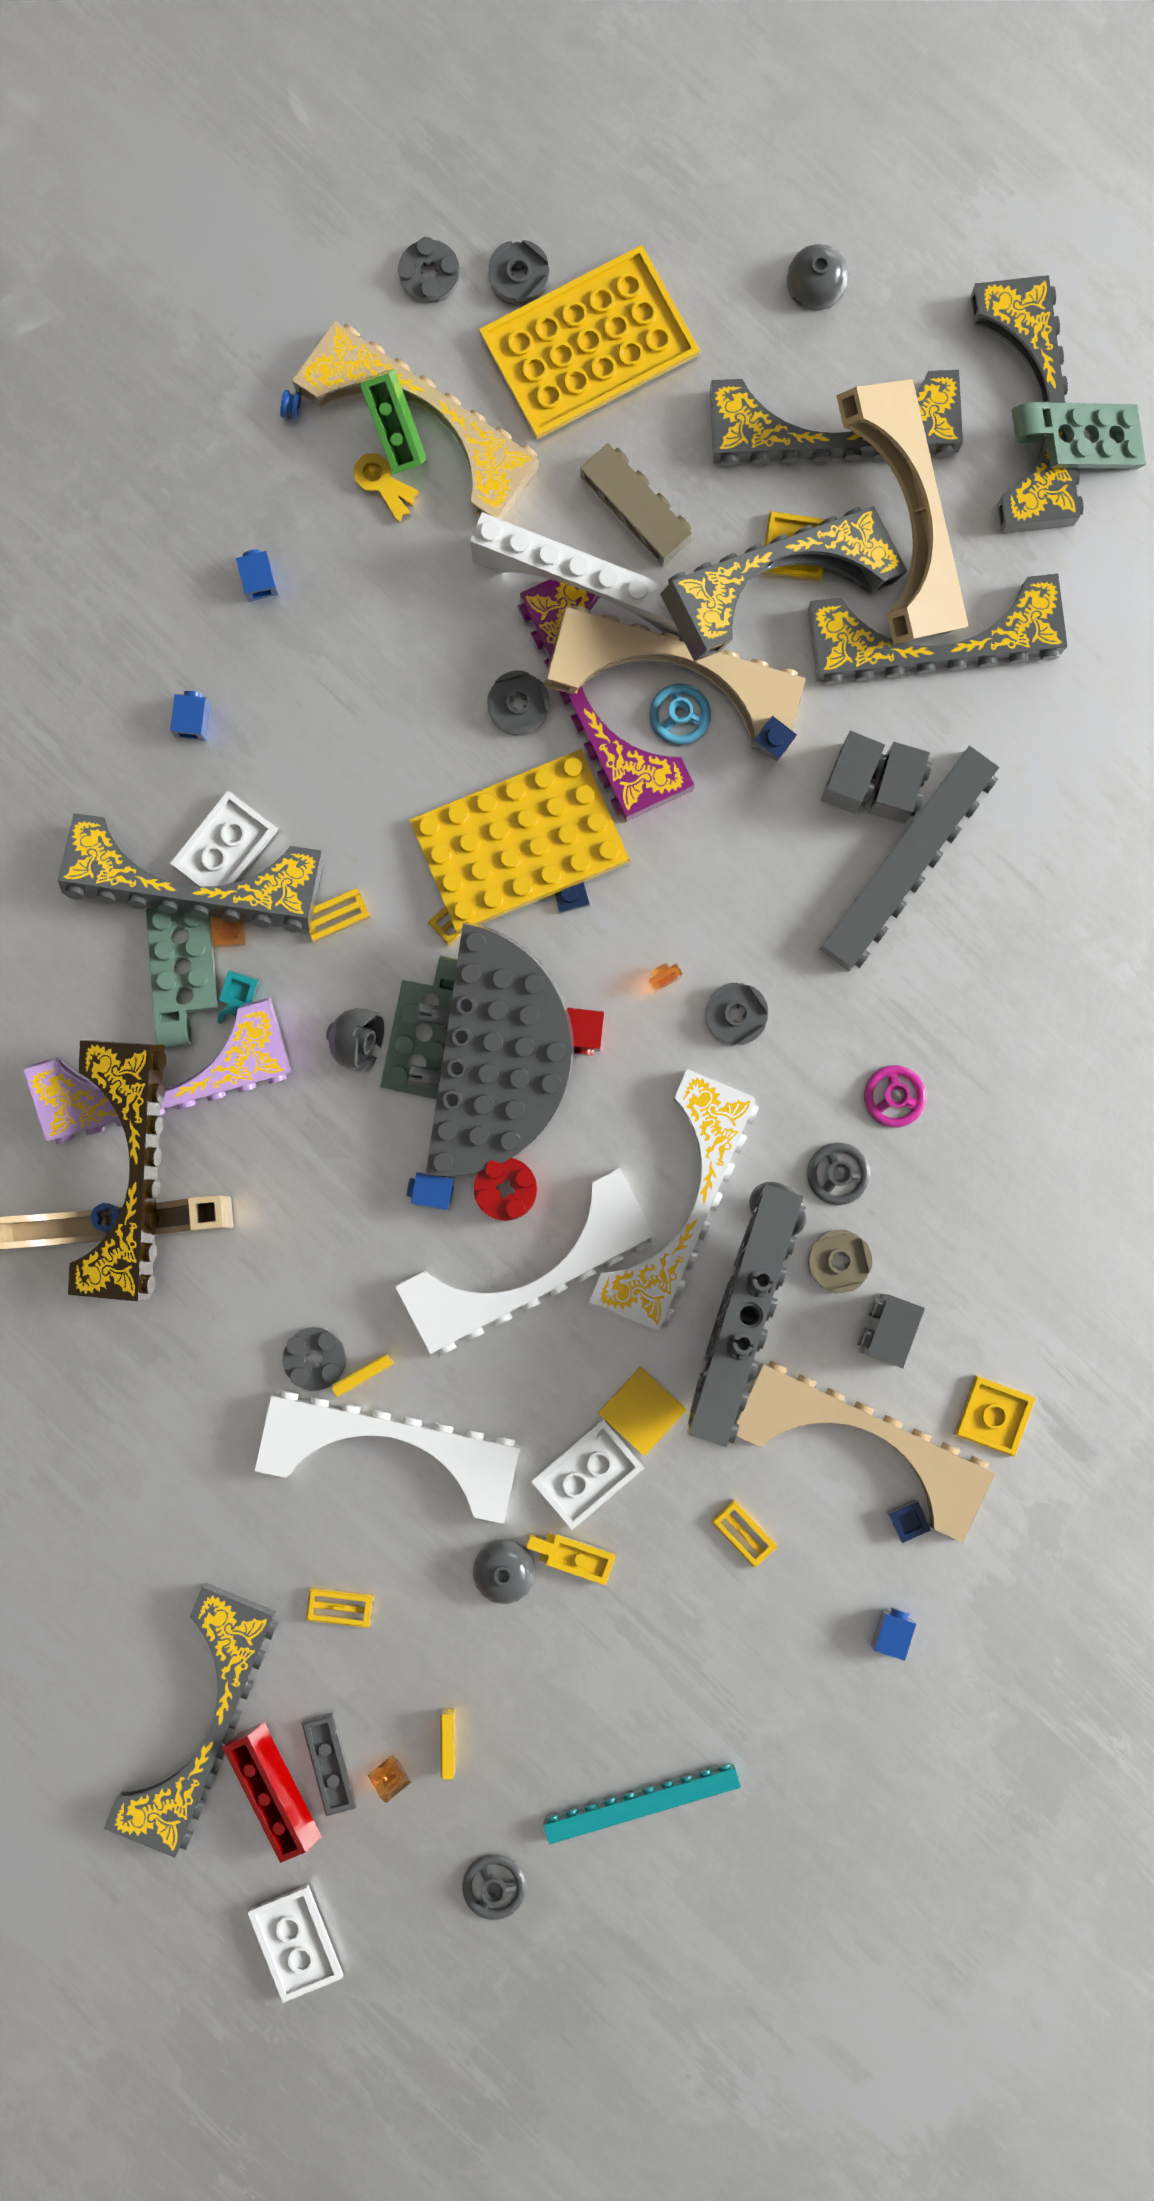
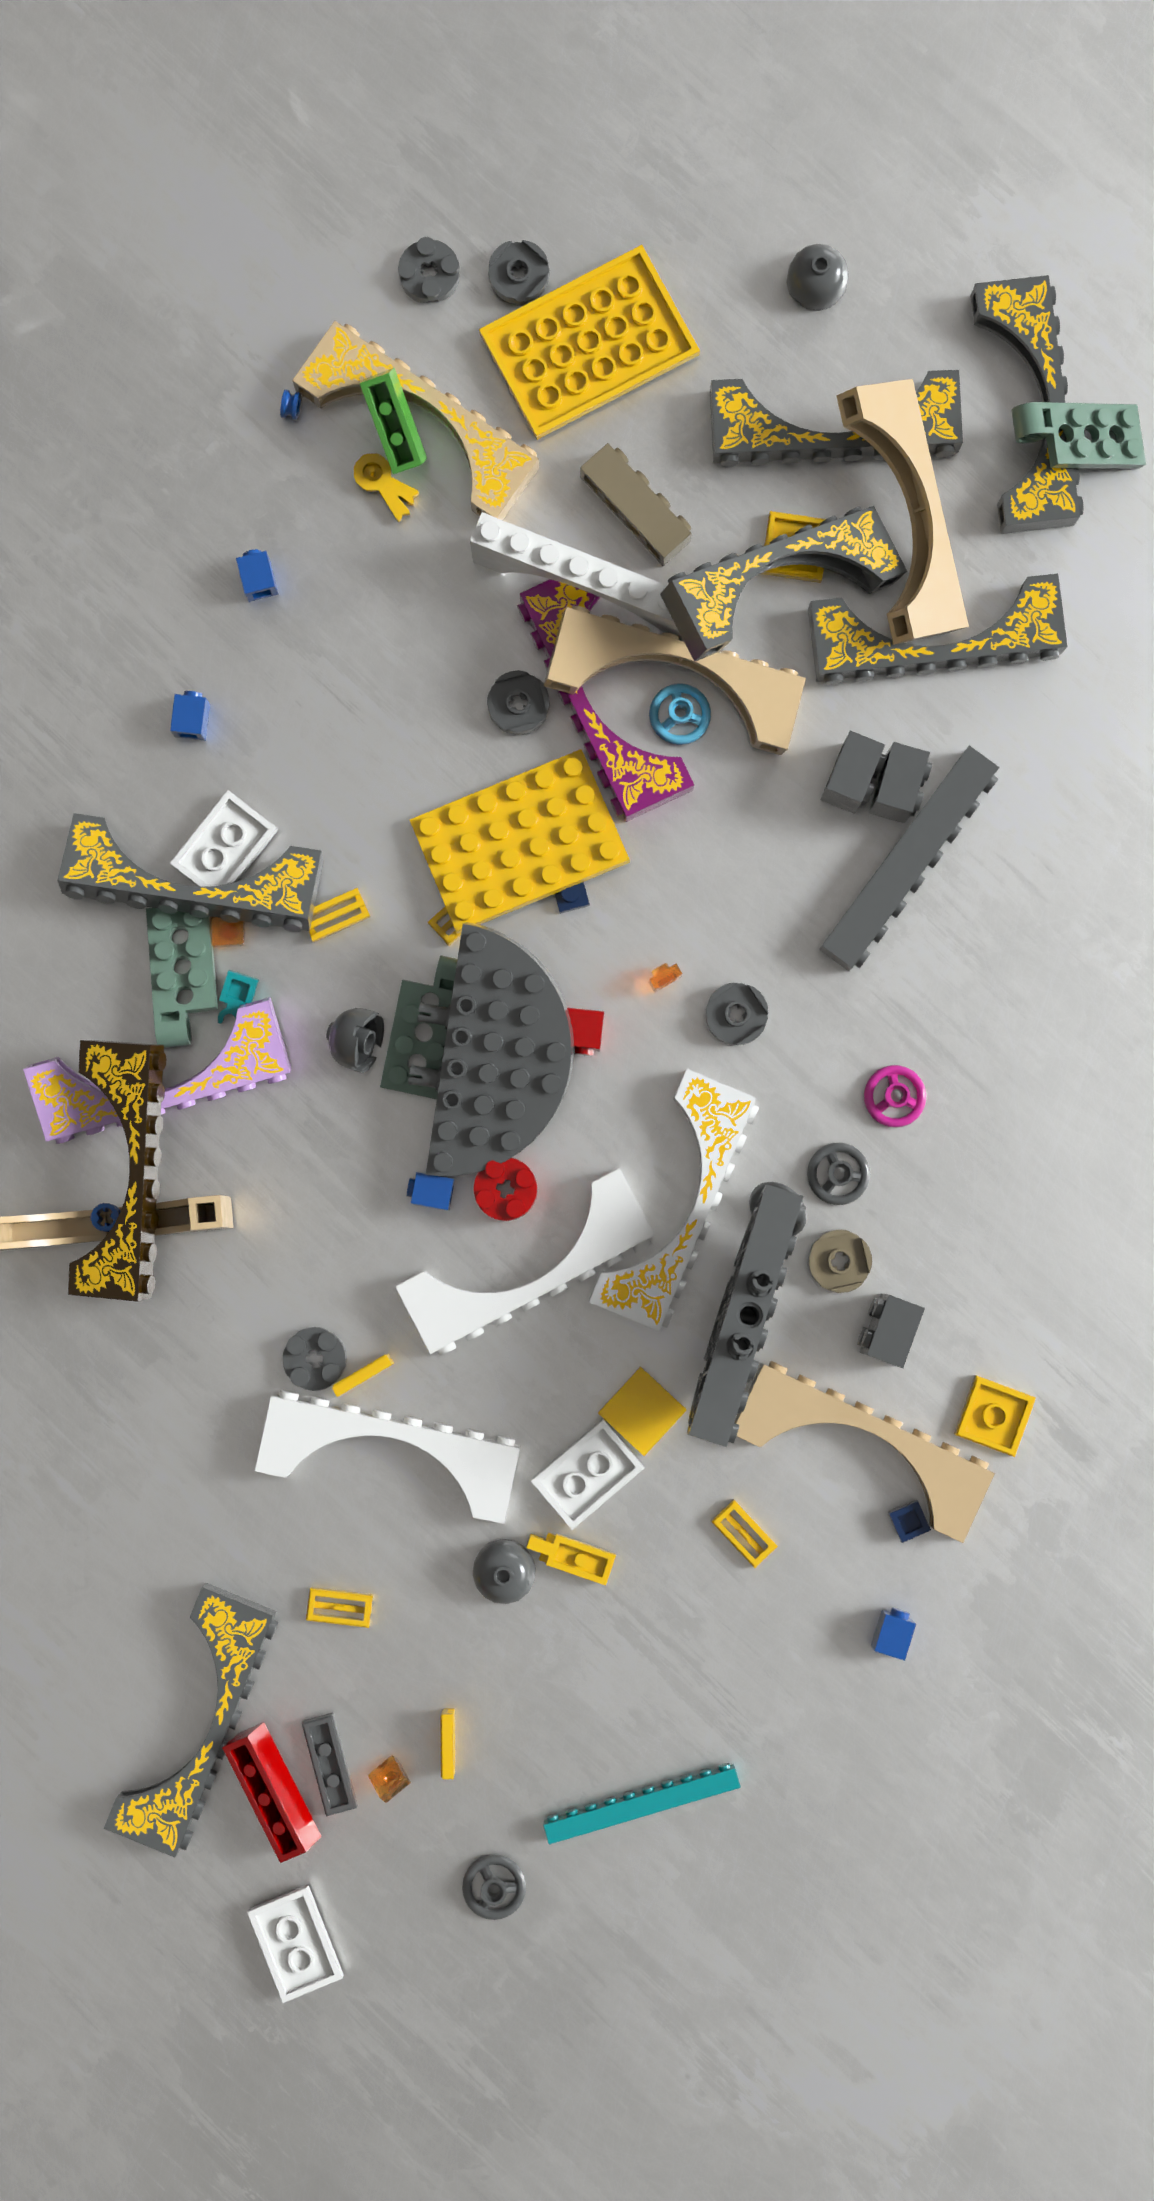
dark blue plate [752,715,797,762] -> none

